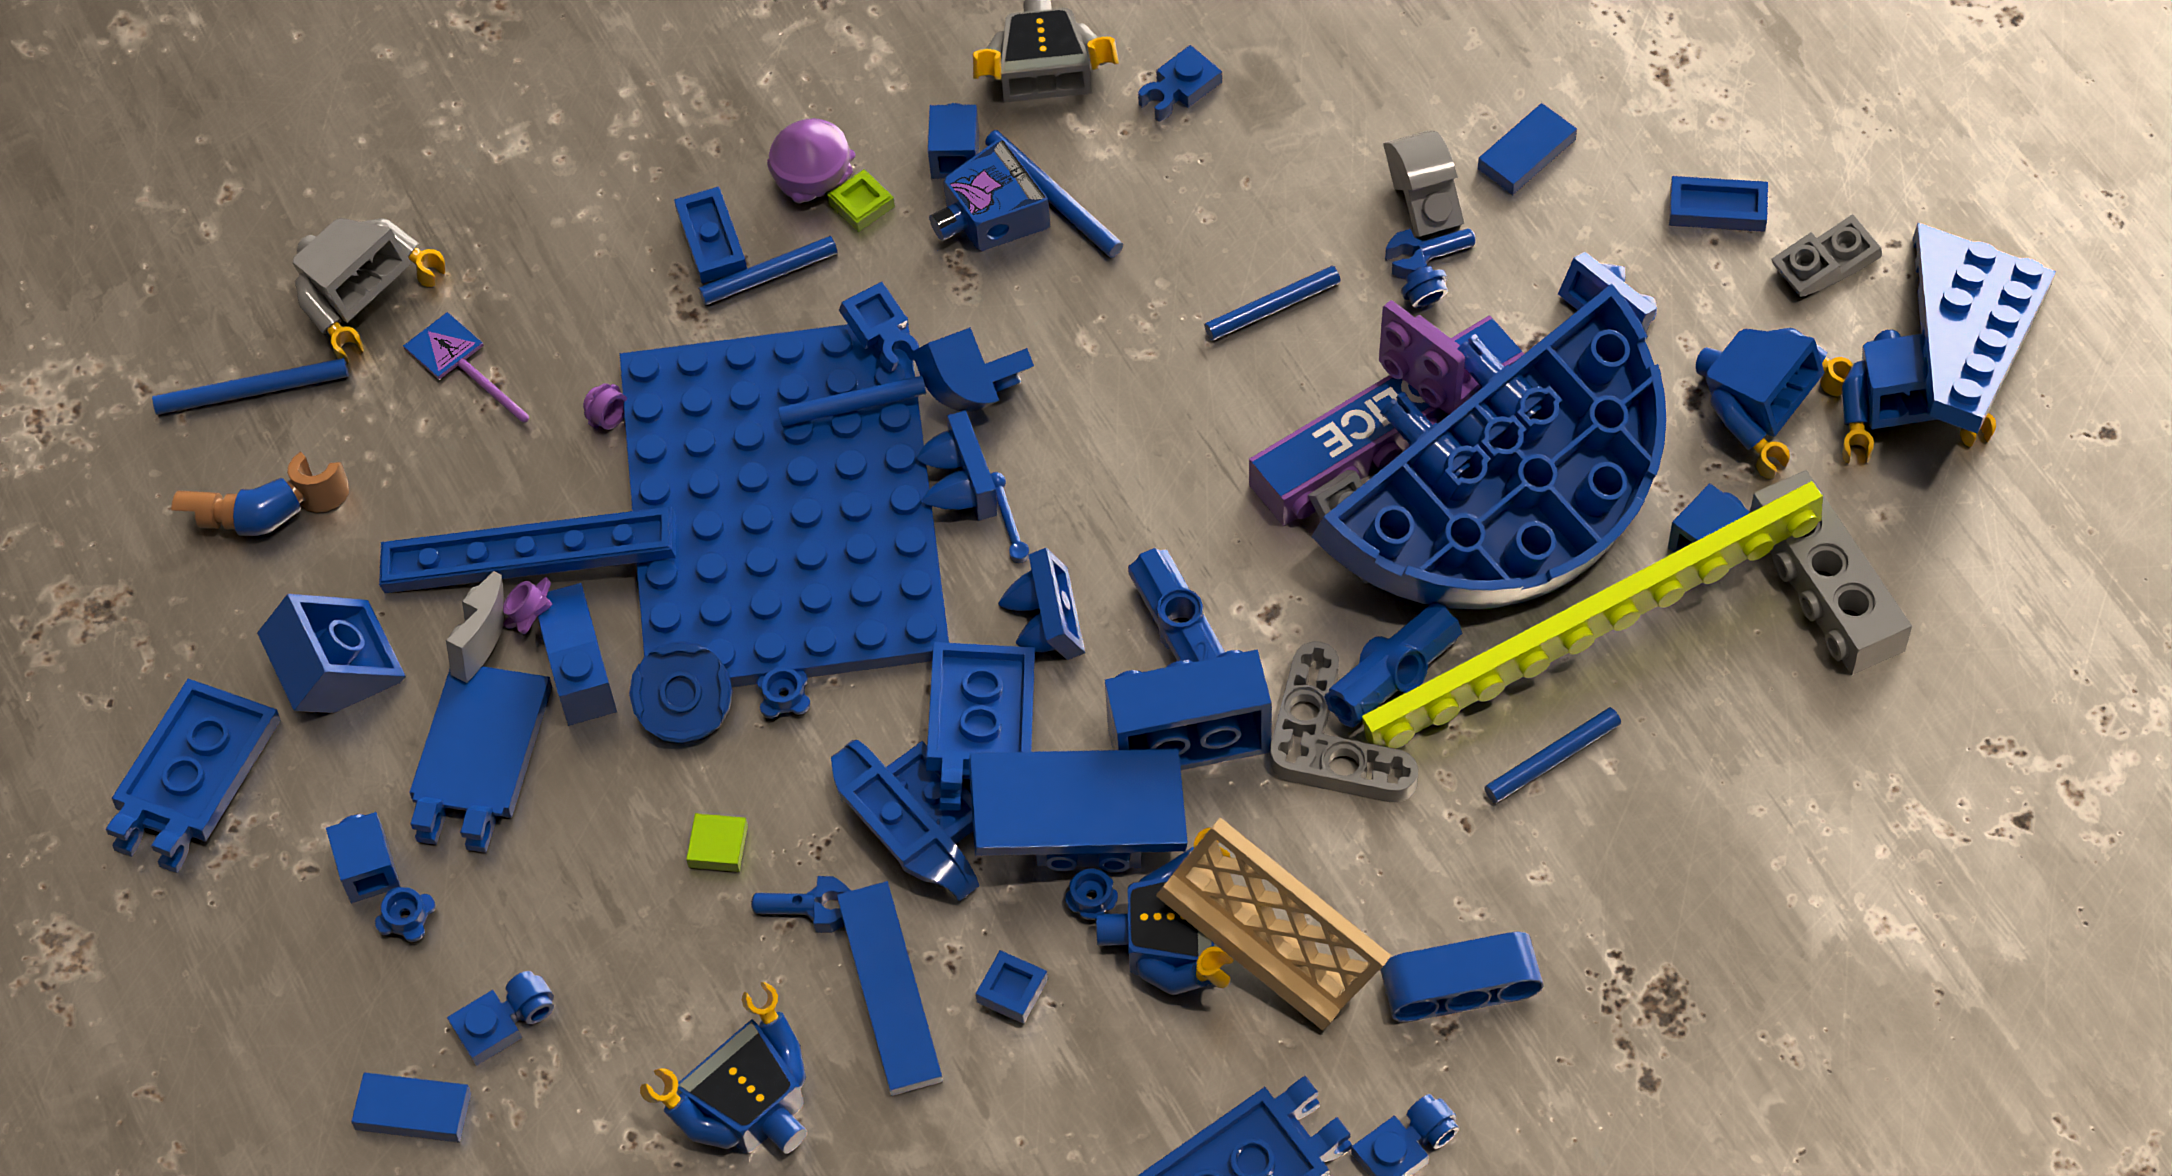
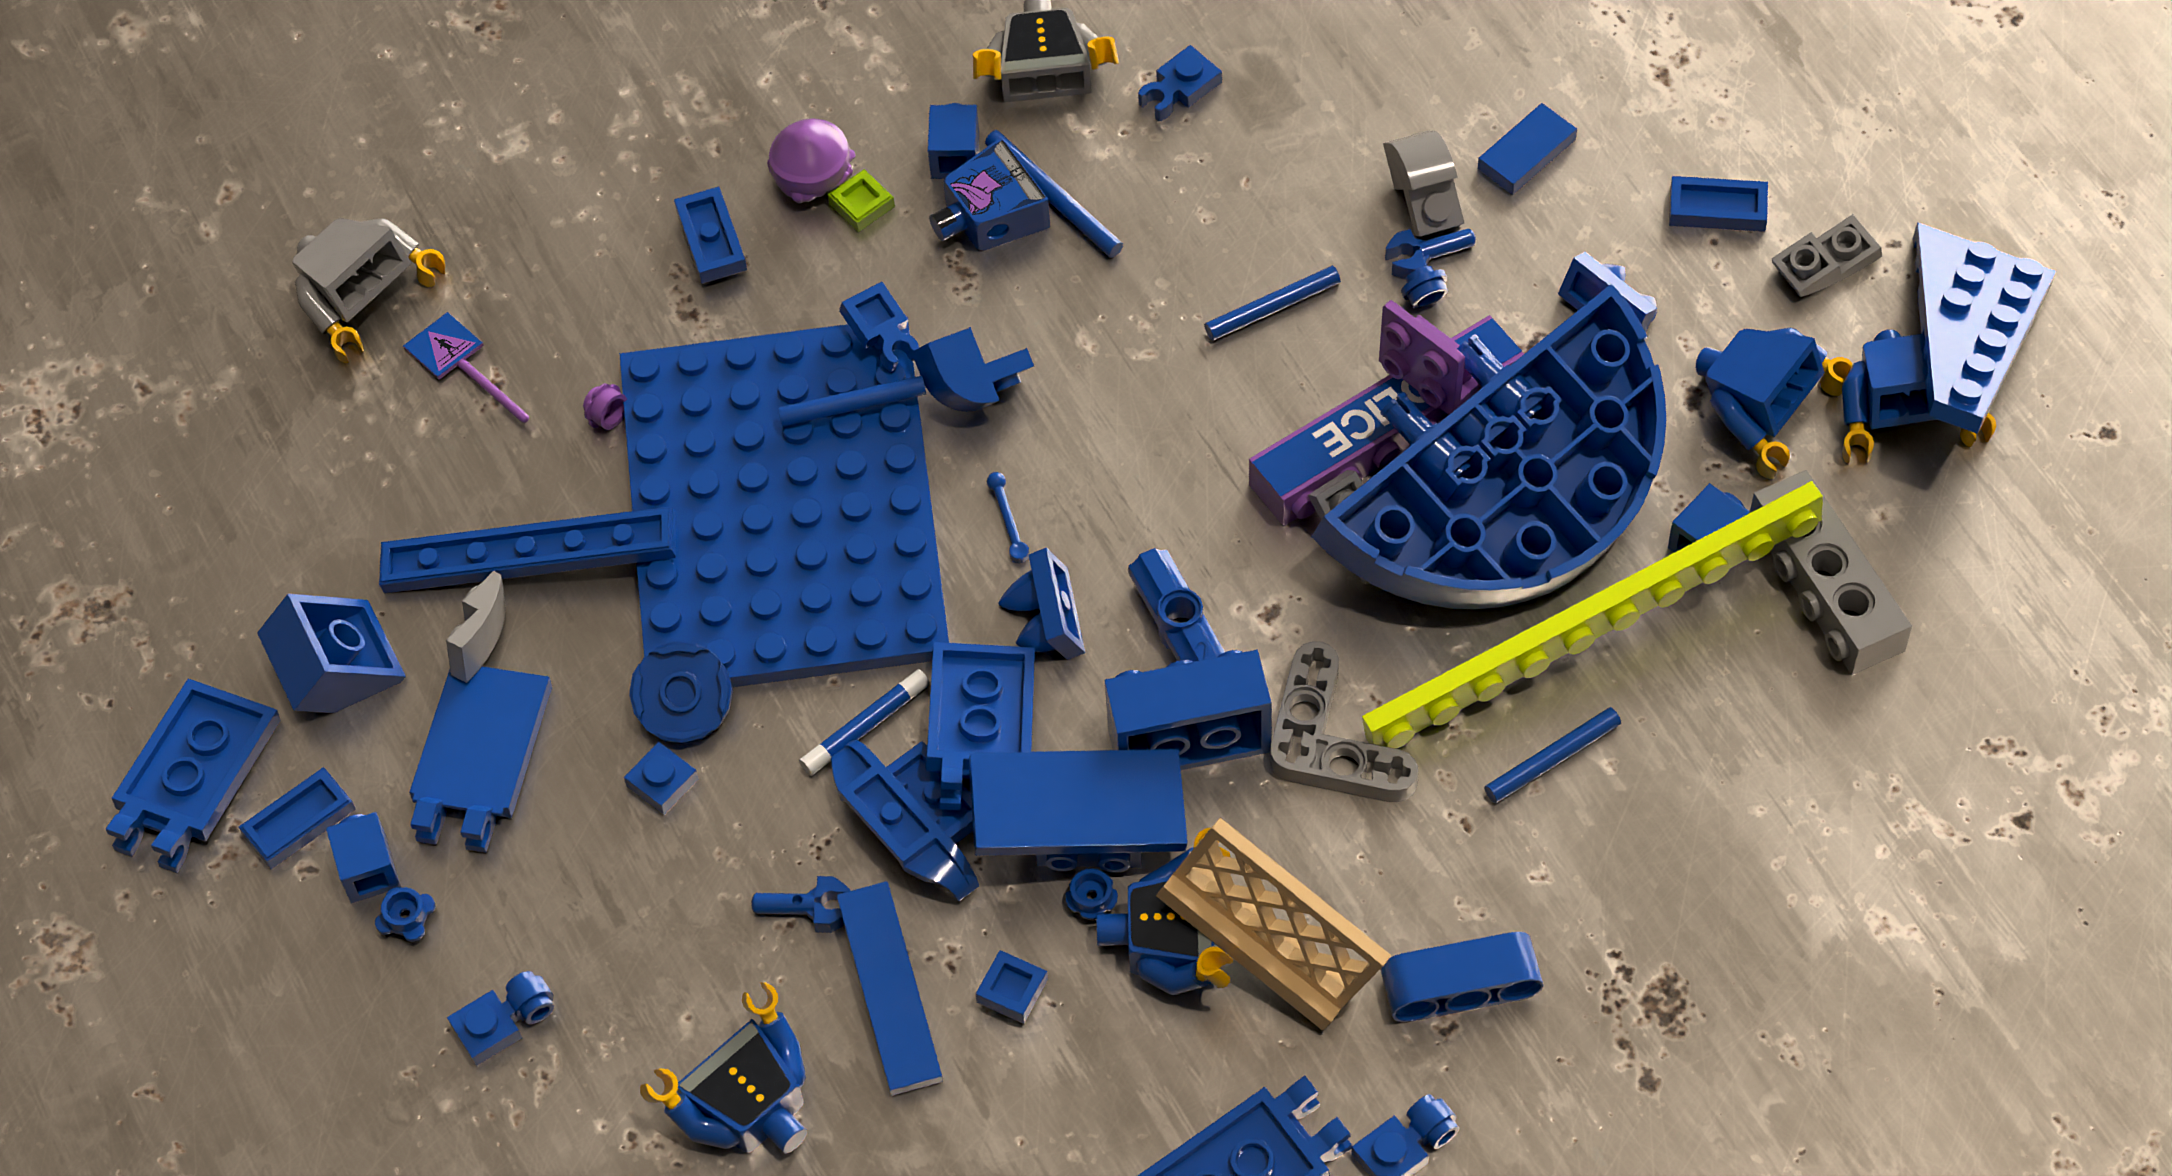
blue bar [152,358,349,415] -> none
medium nougat piece [171,452,349,536] -> none
blue tile [351,1072,472,1143] -> none
medium lavender plate [503,577,552,634] -> none
blue slope [538,583,617,726] -> none
lime tile [686,813,748,872] -> none
blue bar [698,236,838,306] -> none
blue plate [757,667,811,718] -> none
blue tile [917,410,997,521] -> none
blue piece [1324,602,1463,728] -> none
none -> blue tile [239,767,356,870]
none -> blue plate [624,742,699,815]
none -> blue bar [799,669,930,776]

